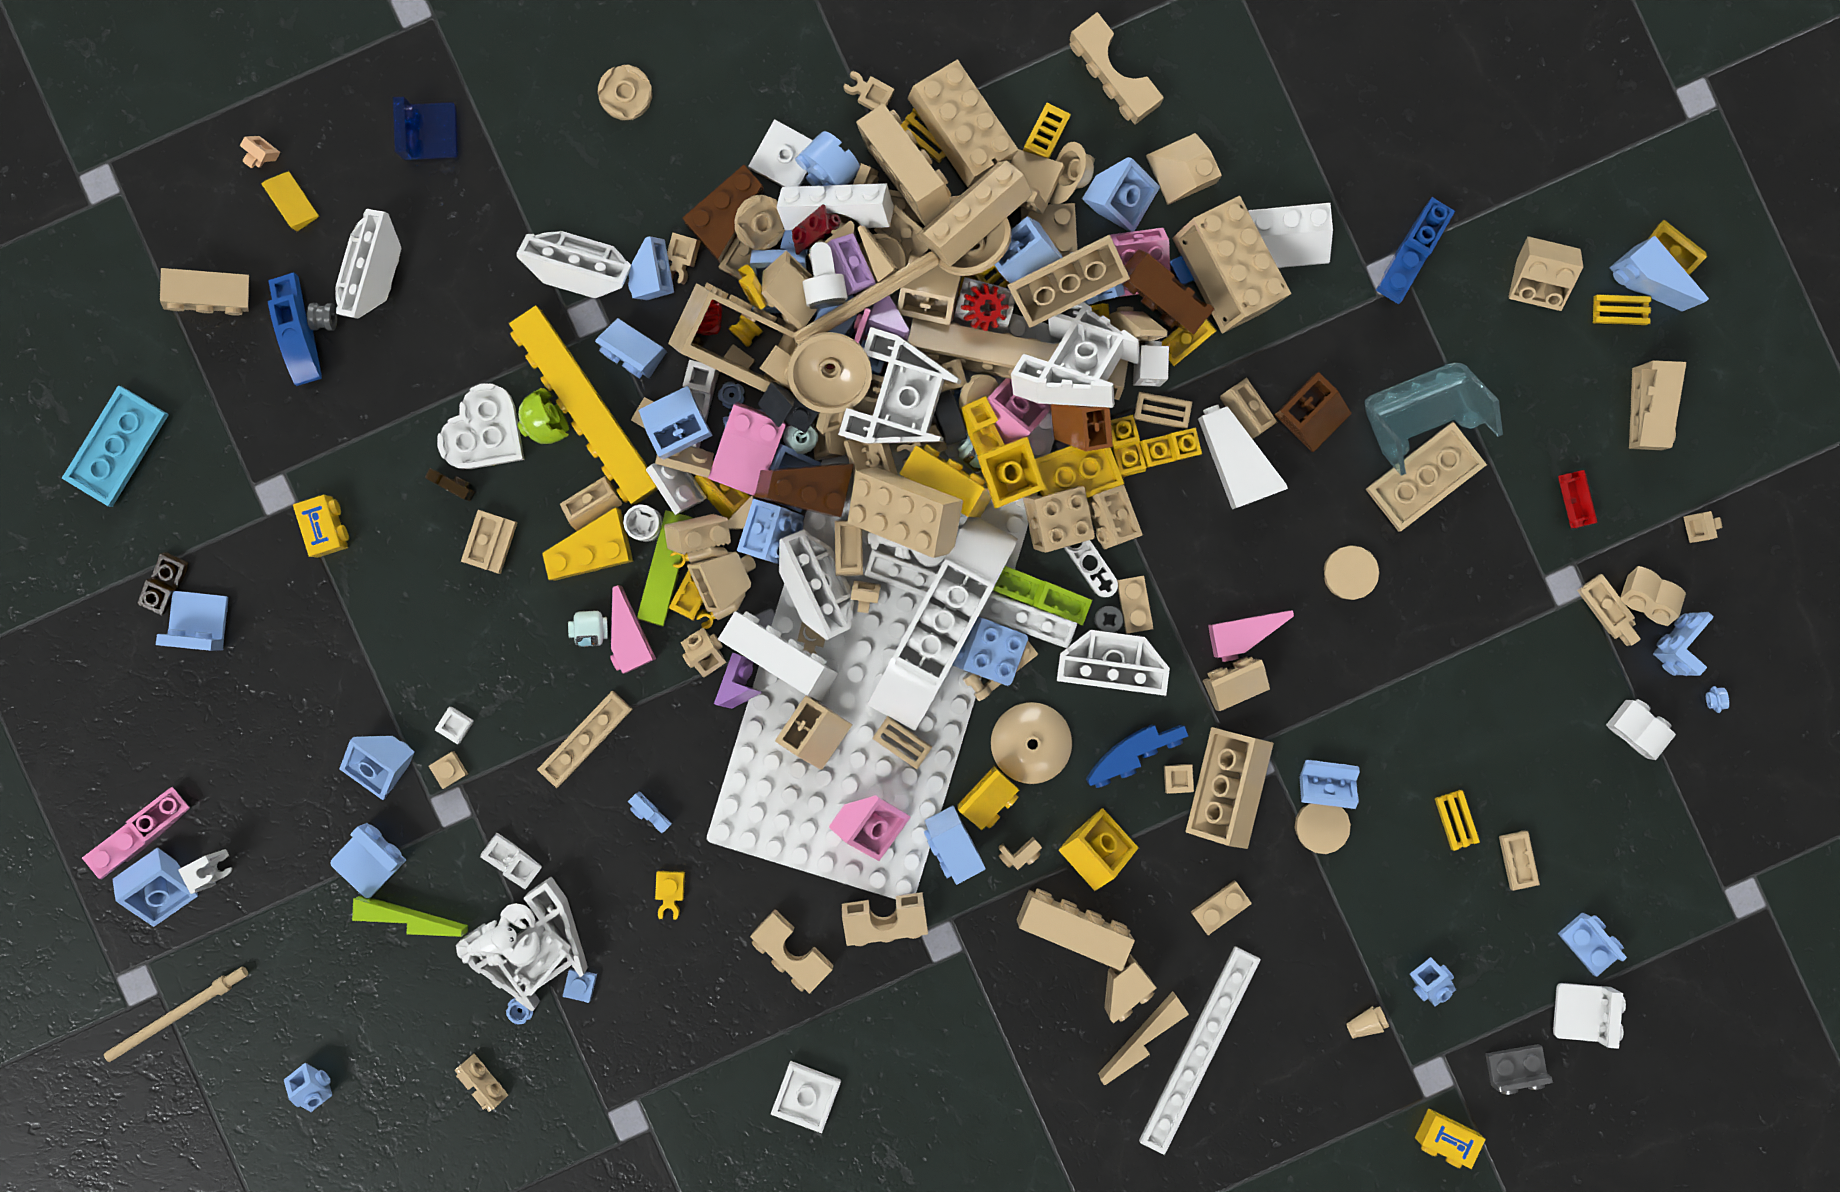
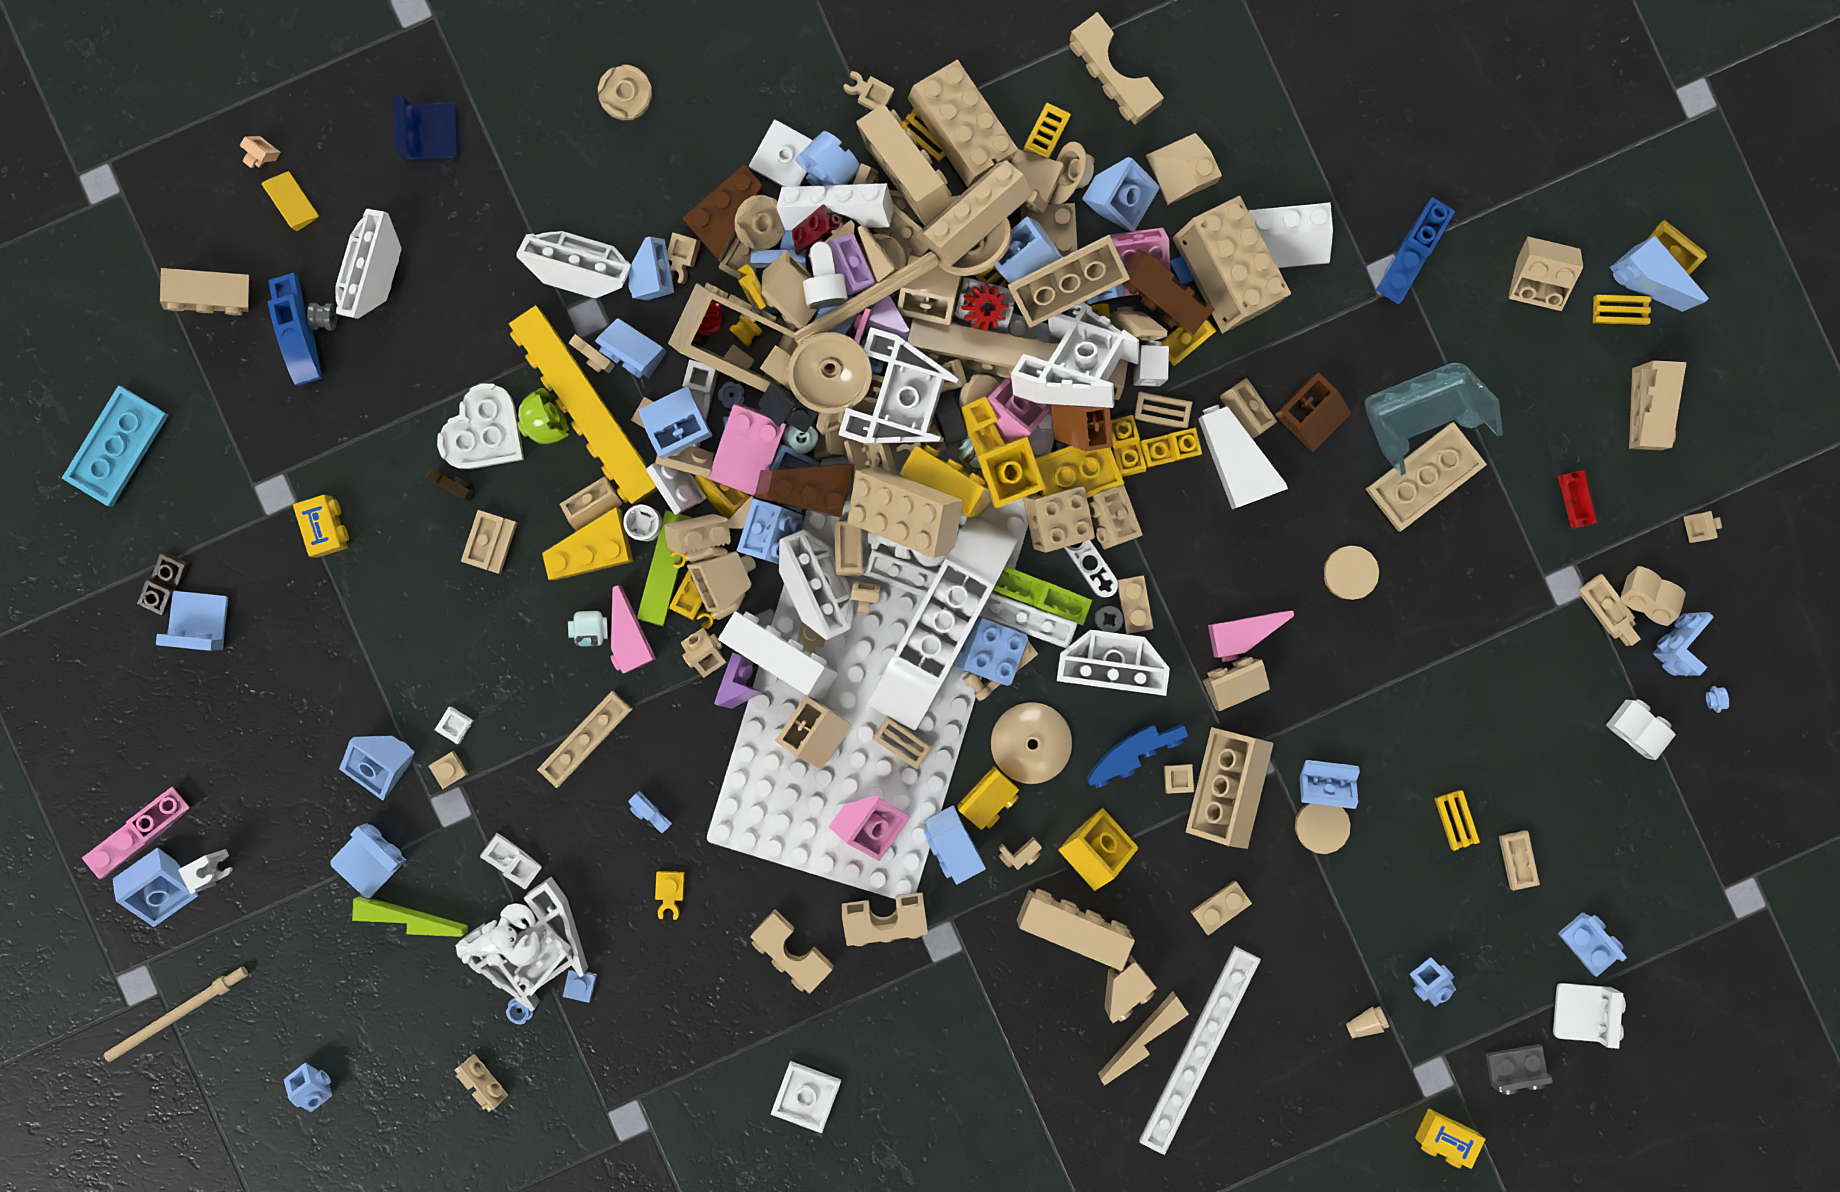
none -> tan plate [569,334,615,373]

